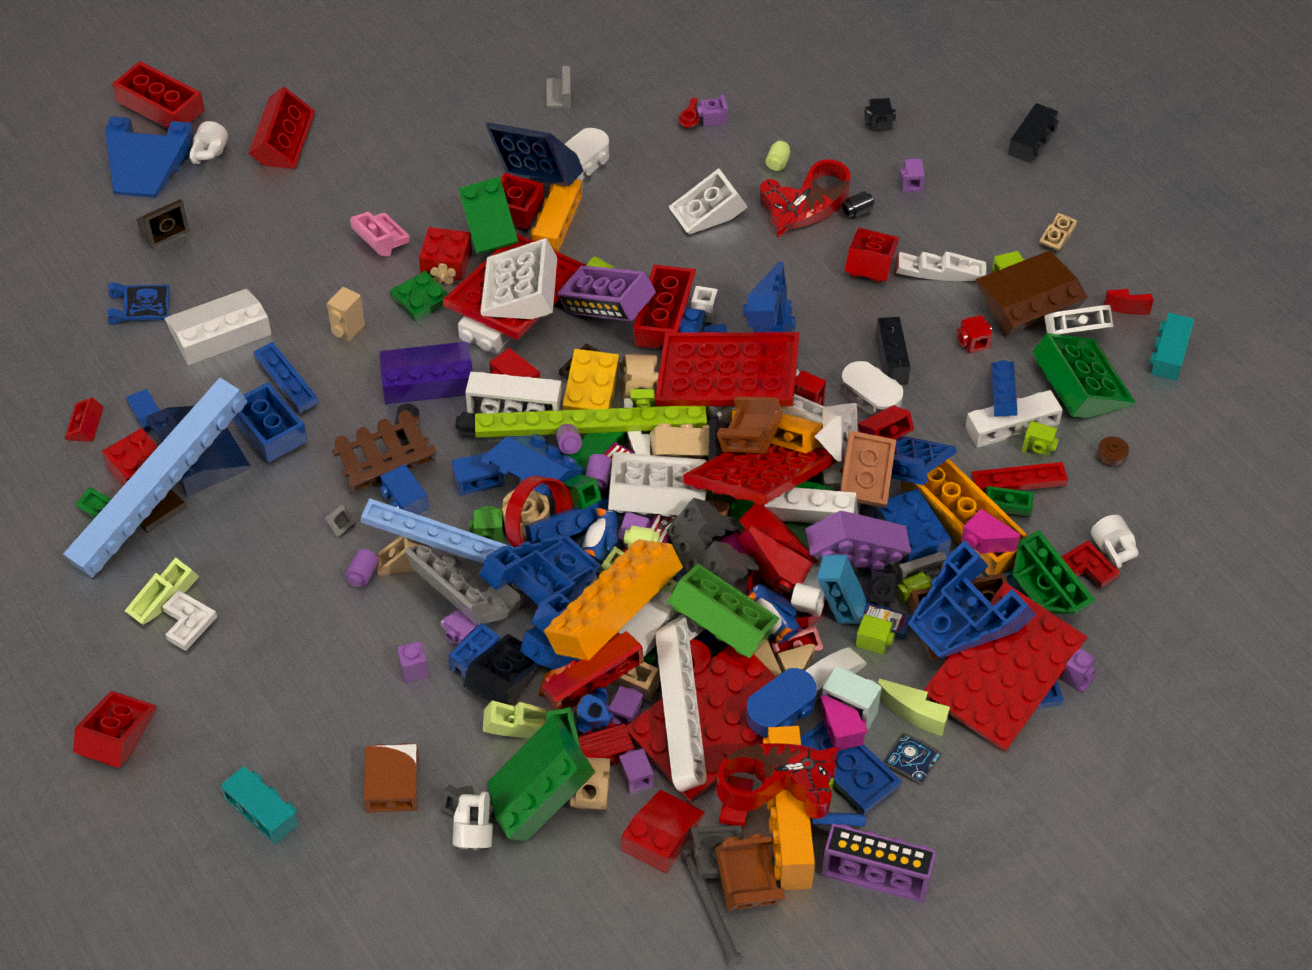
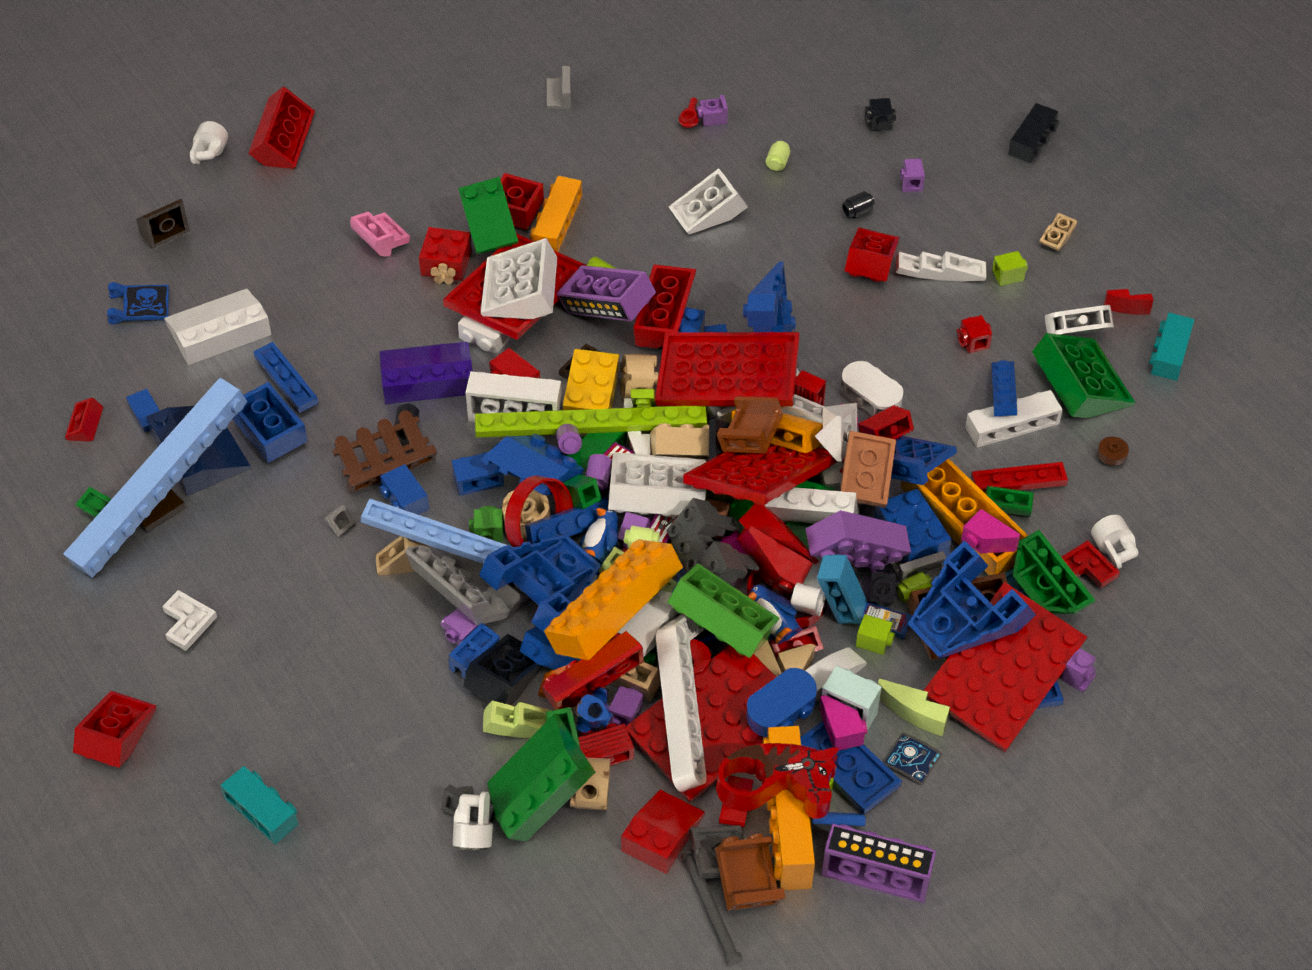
red brick [102,428,158,486] -> none
blue wedge [105,116,194,198] -> none
red brick [112,61,205,129] -> none
yellowish green slope [125,557,199,625] -> none
tan brick [327,287,365,341] -> none
medium lavender brick [345,549,379,587] -> none
dark orange panel [364,743,419,813] -> none
green plate [390,271,448,322] -> none
medium lavender brick [397,641,429,683] -> none
black brick [455,412,487,438] -> none
dark blue slope [485,122,584,186] -> none
white brick [565,128,609,180] -> none
medium lavender brick [619,749,654,794] -> none
white brick [691,286,718,323] -> none
red animal [760,159,850,237] -> none
black brick [875,317,910,385] -> none
reddish brown slope [975,250,1088,337] -> none
lime brick [1022,421,1059,456] -> none

